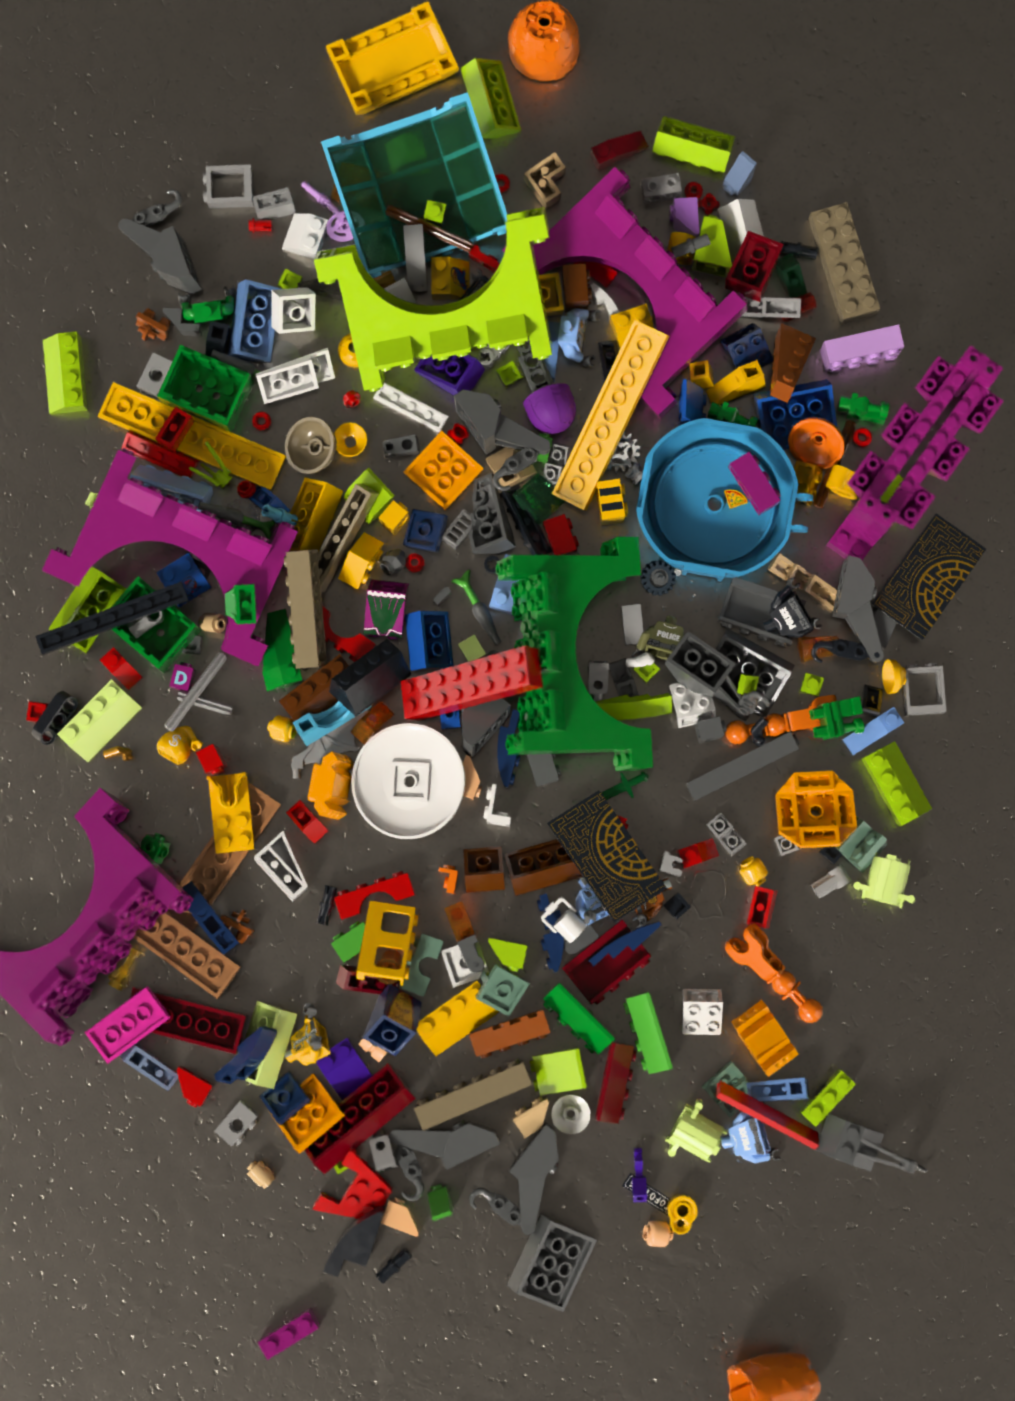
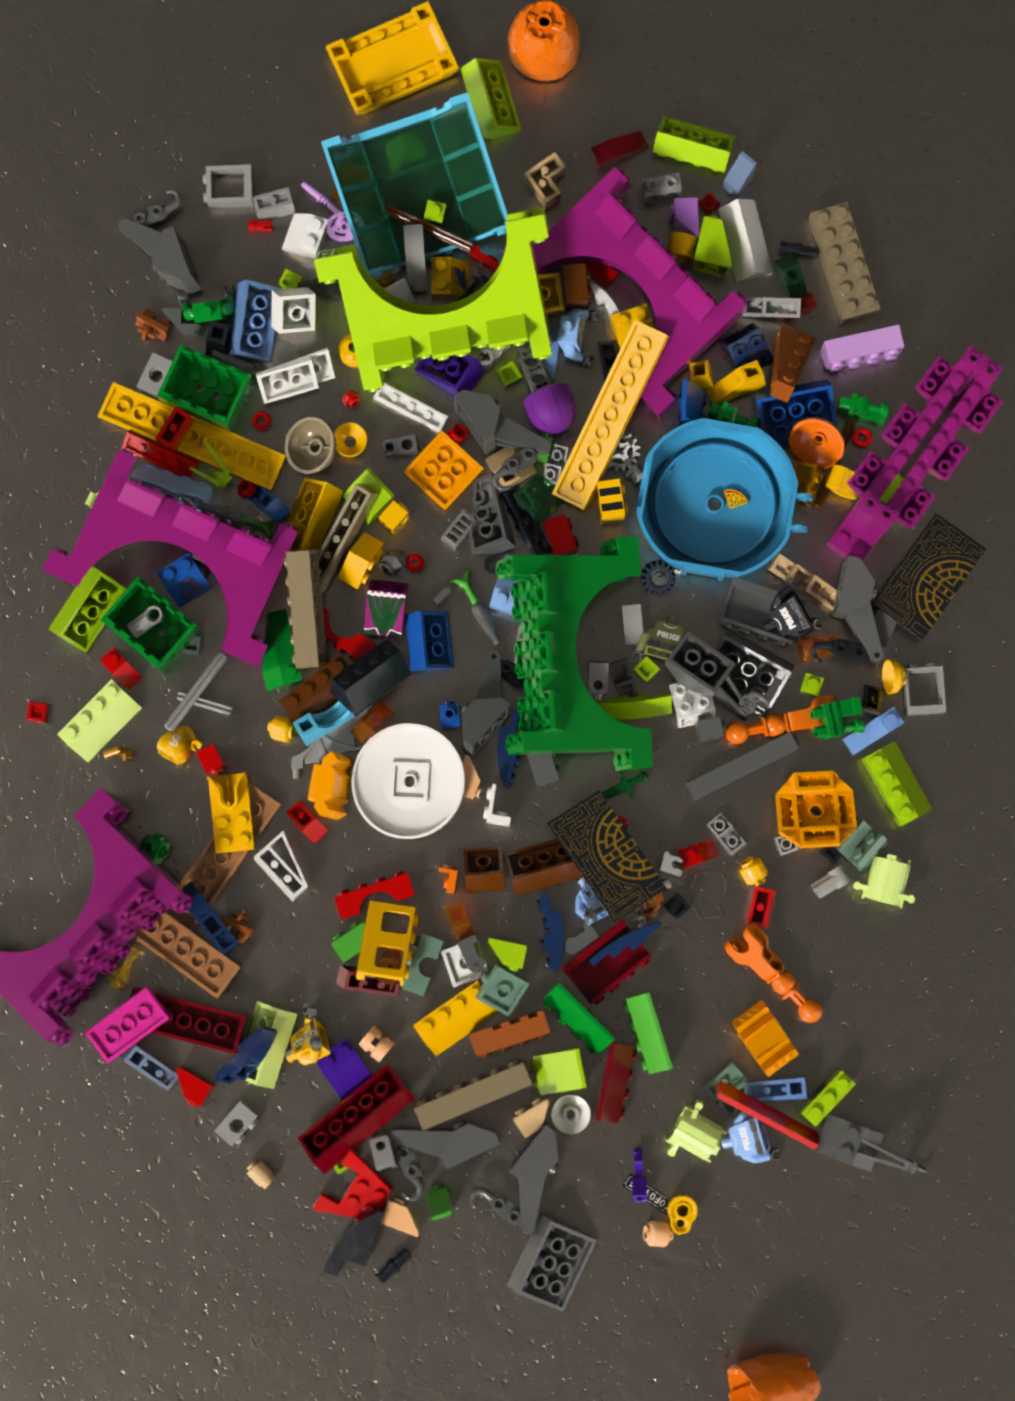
black beam [32,691,78,745] -> none
black plate [35,582,189,655] -> none
lime slope [43,331,88,414] -> none
magenta brick [169,662,196,692] -> none
tan brick [198,612,226,633] -> none
green slope [225,584,256,624] -> none
magenta brick [258,1308,320,1360] -> none
dark blue tile [259,1071,311,1126] -> none
medium azure pin [261,504,298,526] -> none
light orange plate [269,1073,345,1154] -> none
black pin [316,885,337,926] -> none
dark blue slope [363,984,422,1056] -> none
brick [401,646,543,721] -> none
dark blue tile [403,509,448,553] -> none
yellowish green panel [458,634,486,662] -> none
red plate [495,174,510,193] -> none
white piece [541,897,587,943] -> none
white arm [625,652,655,668] -> none
dark grey pin [671,233,711,258] -> none
white bracket [682,989,723,1035] -> none
red plate [684,182,703,200] -> none
dark red slope [725,230,784,302] -> none
magenta brick [728,451,781,516] -> none
lime plate [737,674,759,695] -> none
black arm [751,717,769,746] -> none

